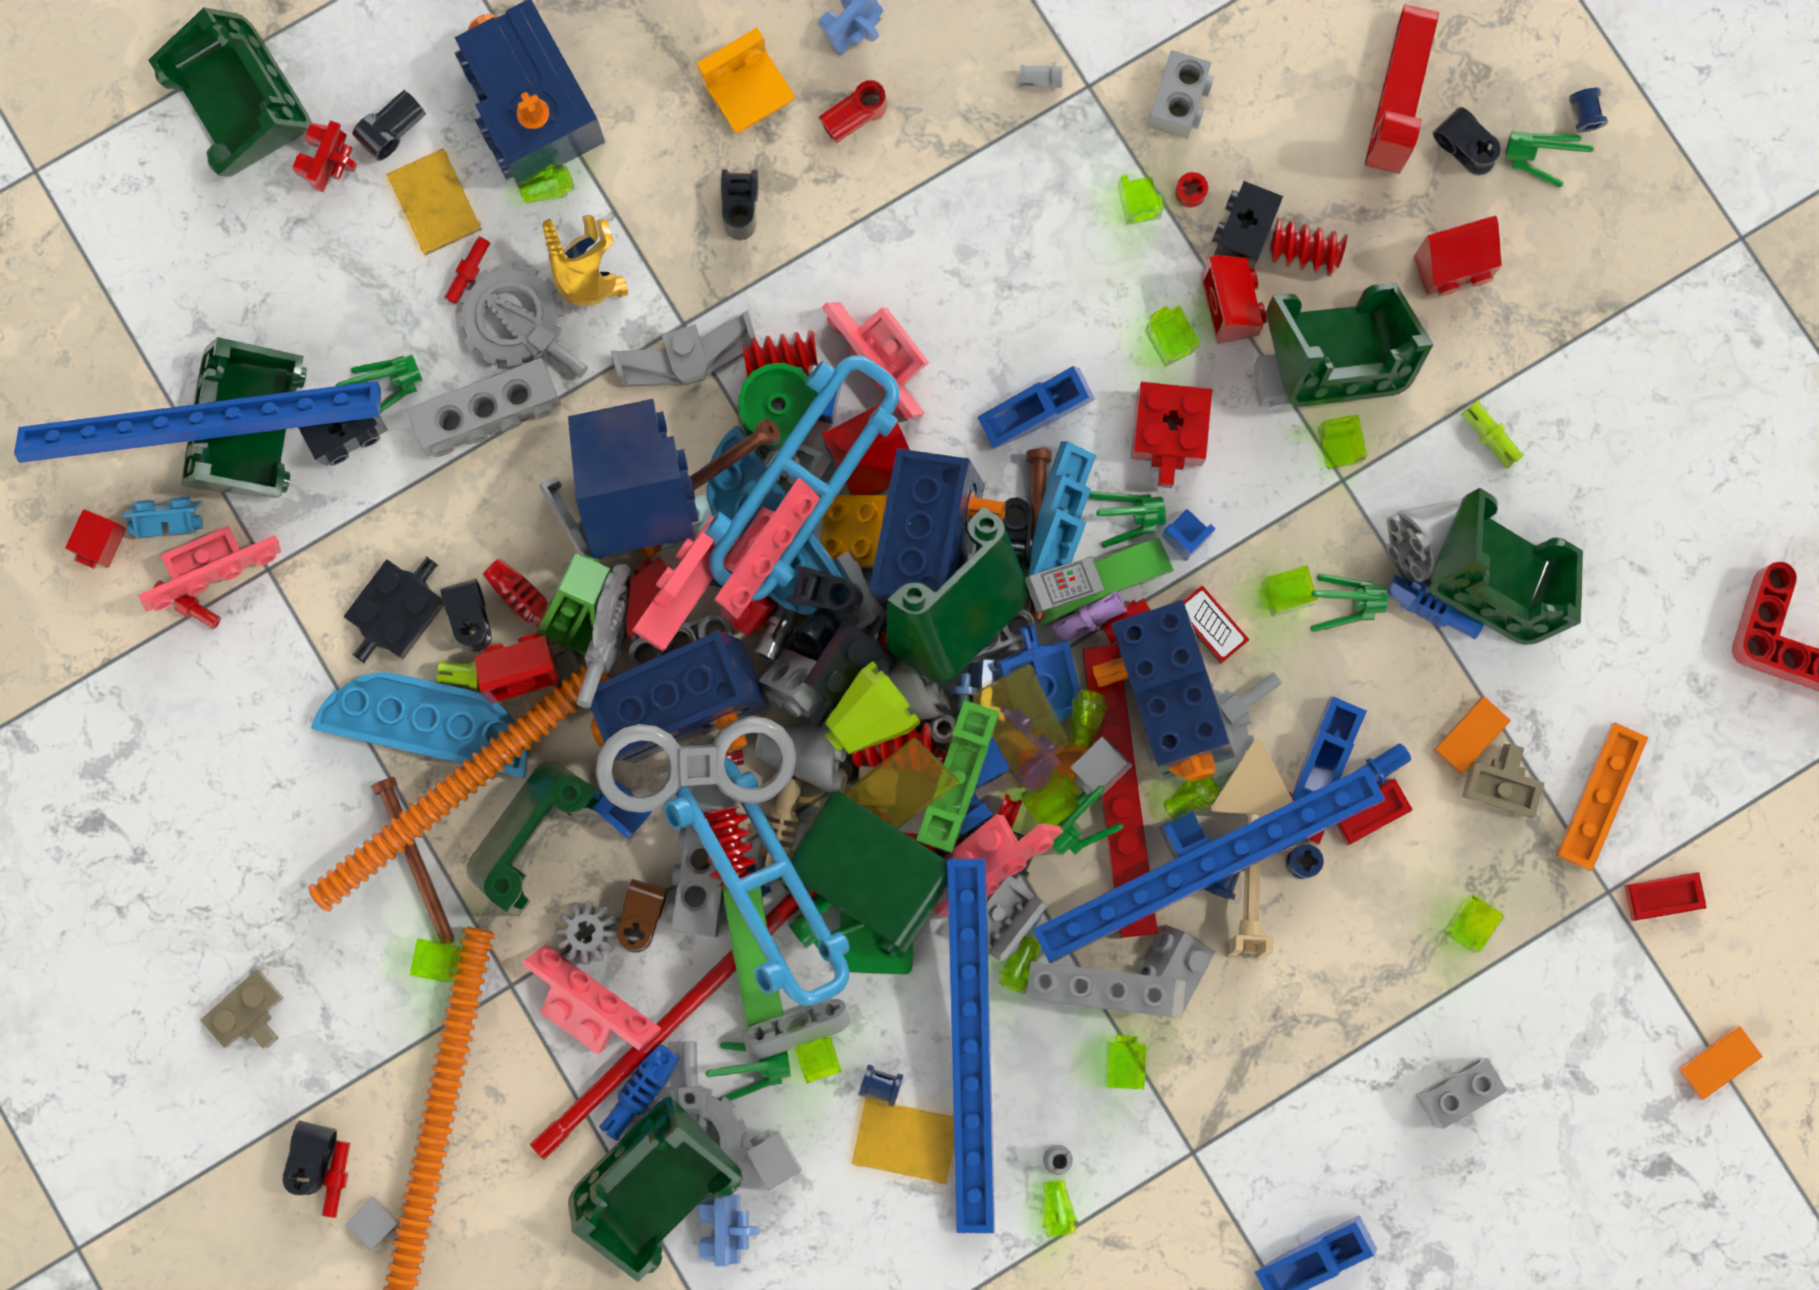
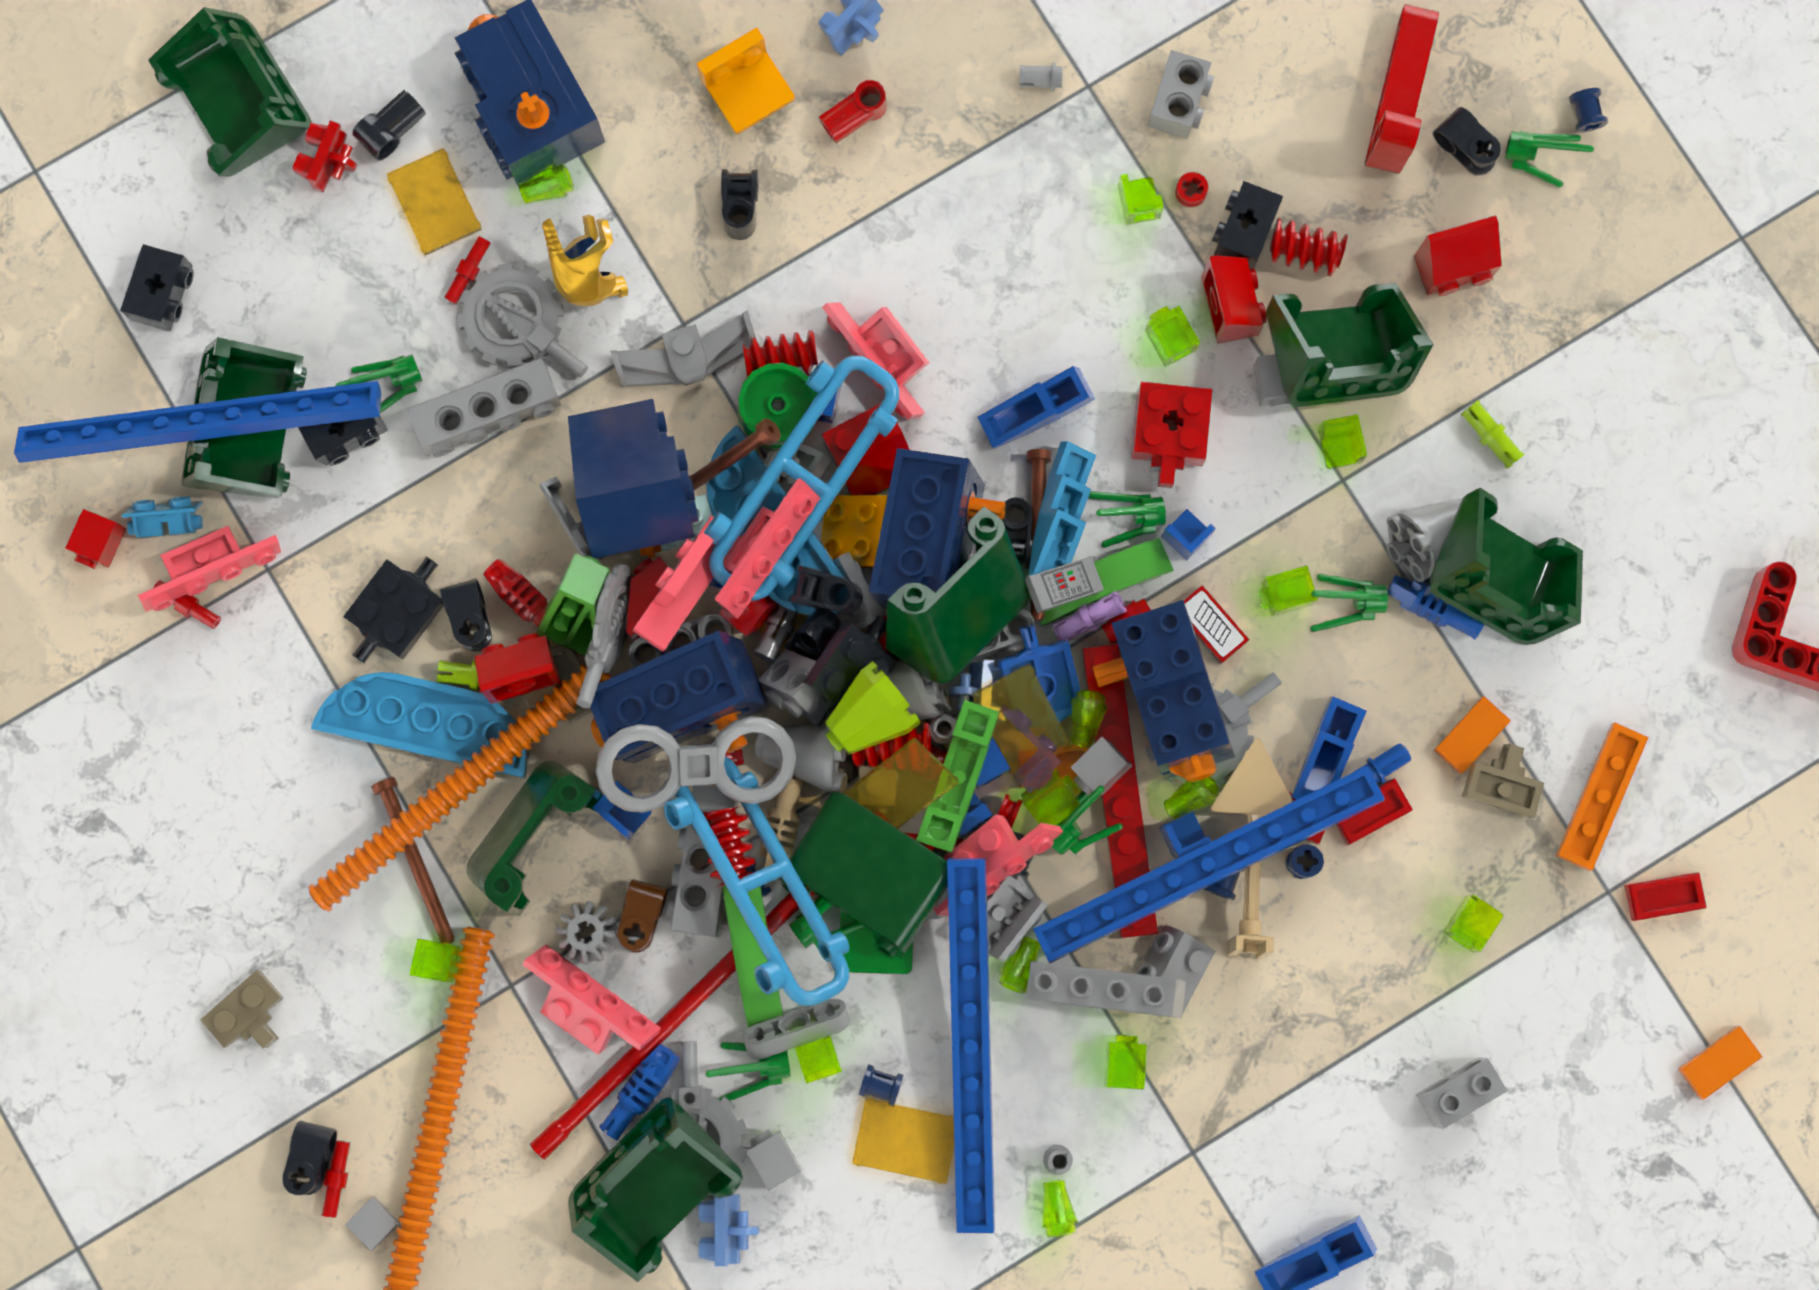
none -> black brick [120,244,194,332]

